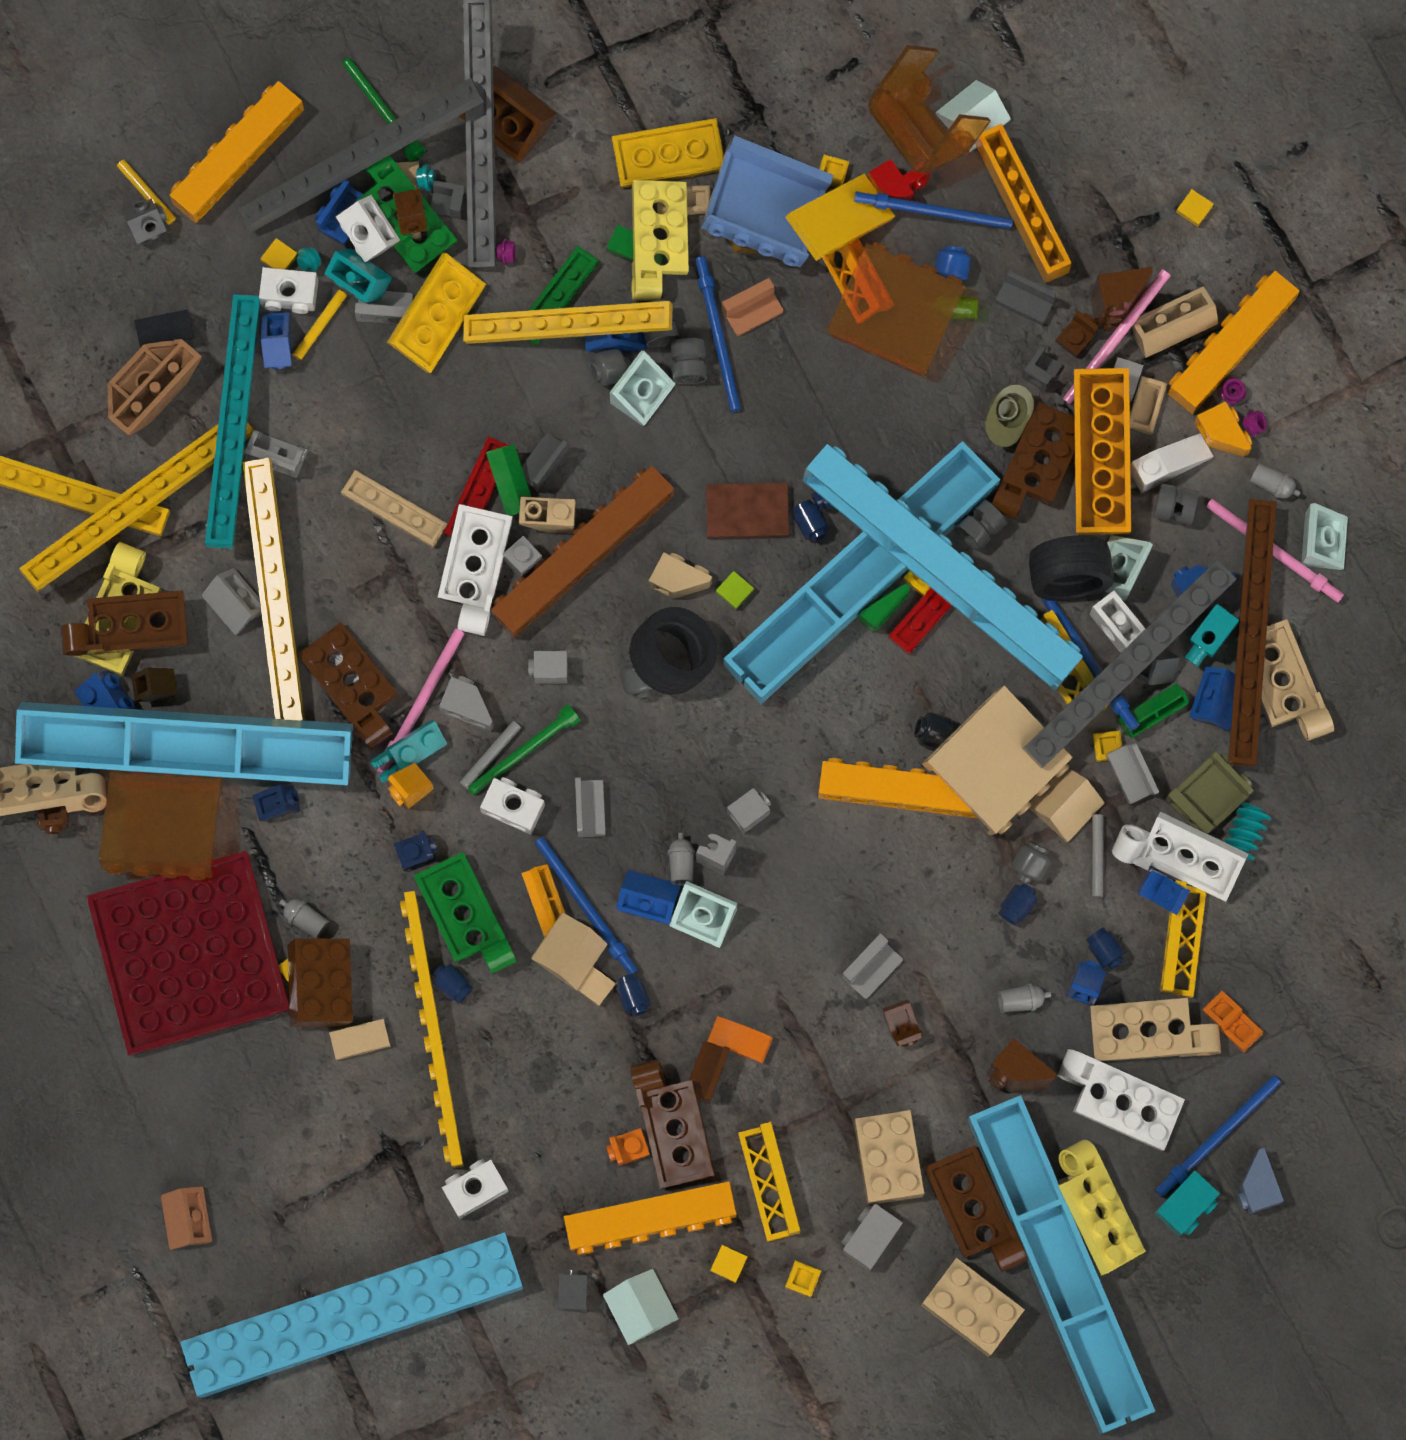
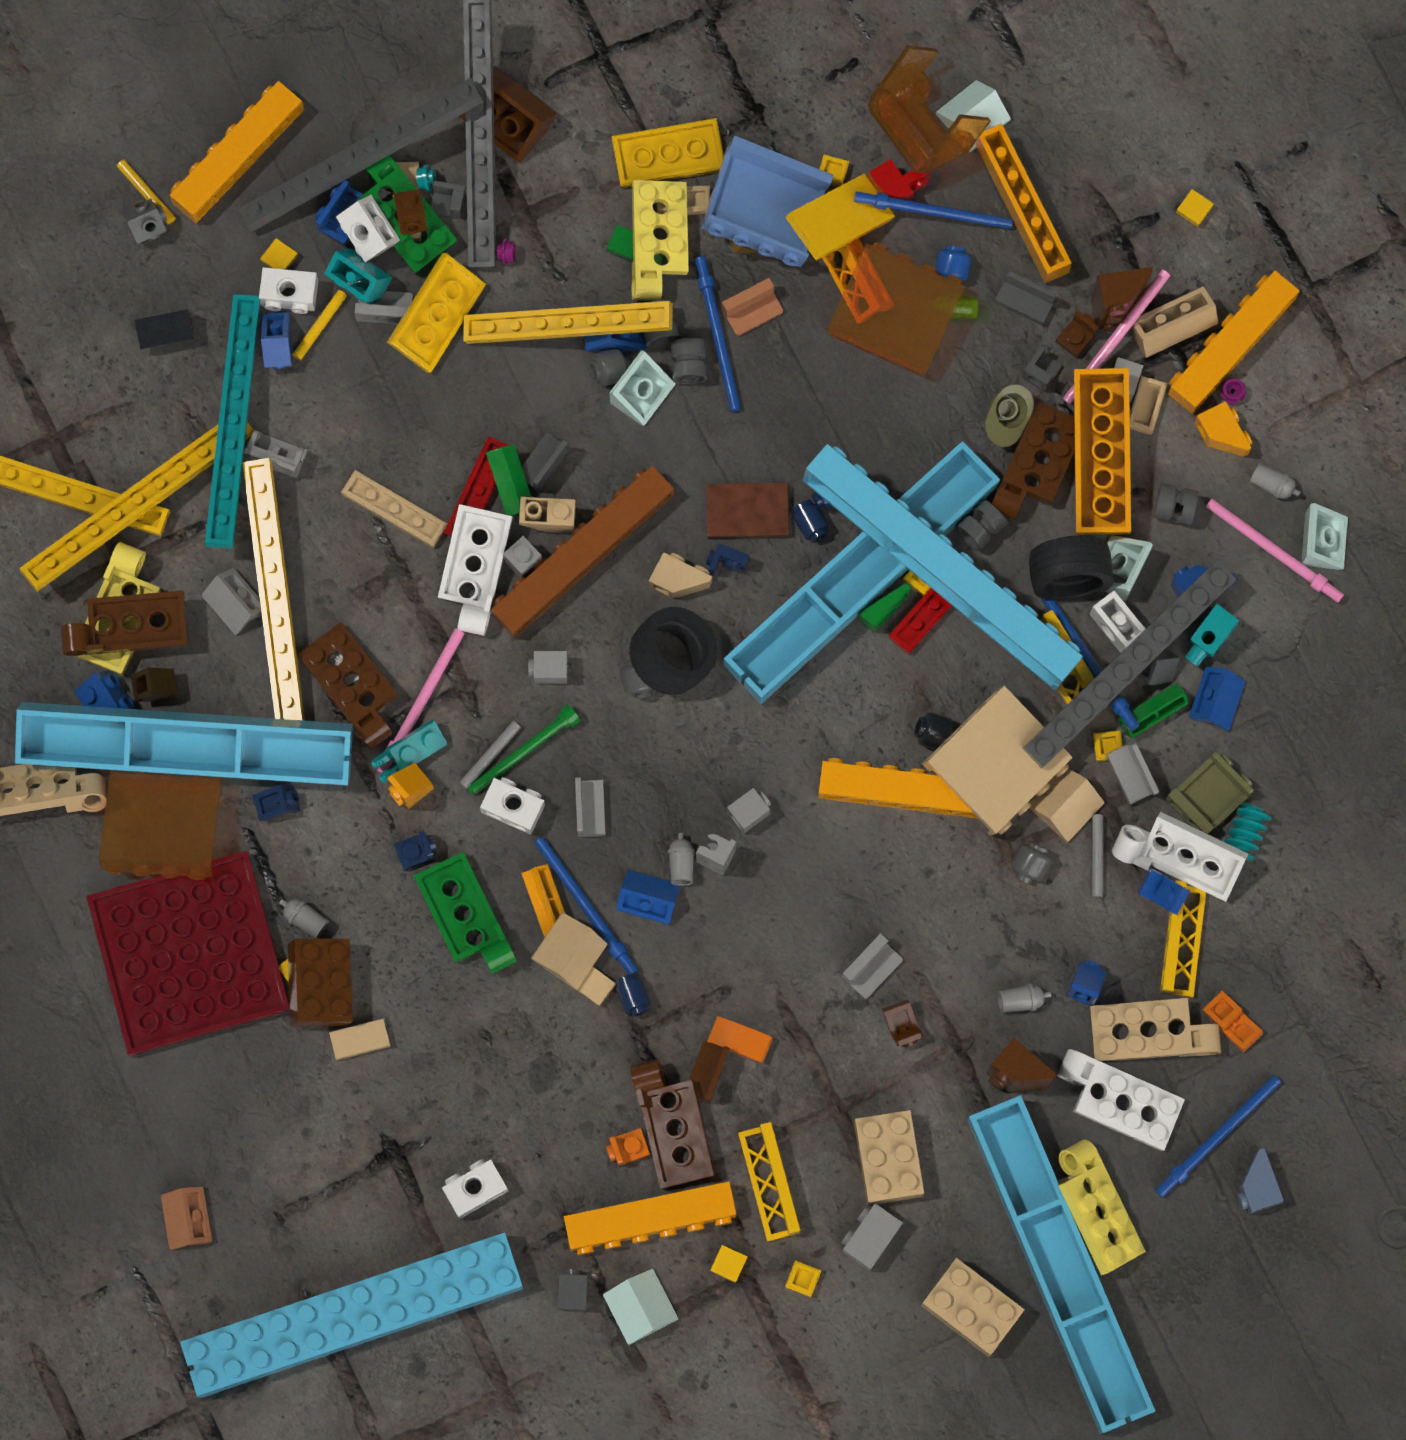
reddish brown bracket [37,806,69,834] -> none
medium nougat wedge [108,339,202,436] -> none
teal plate [297,247,321,272] -> none
green piece [342,58,426,162] -> none
yellow plate [400,891,464,1169] -> none
dark blue brick [432,963,474,1004] -> none
light grey slope [439,676,493,732] -> none
green tile [527,245,599,346] -> none
light aqua slope [669,881,737,948] -> none
lime tile [716,571,754,610] -> none
reddish brown hinge [923,1145,1028,1272] -> none
dark blue brick [998,883,1038,926] -> none
dark blue brick [1086,927,1126,970] -> none
white slope [1130,433,1214,493] -> none
teal brick [1154,1171,1220,1237] -> none
reddish brown plate [1228,499,1277,767] -> none
tan hinge [1235,619,1334,741] -> none
magenta plate [1243,410,1267,436] -> none
none -> dark blue bracket [706,544,749,576]

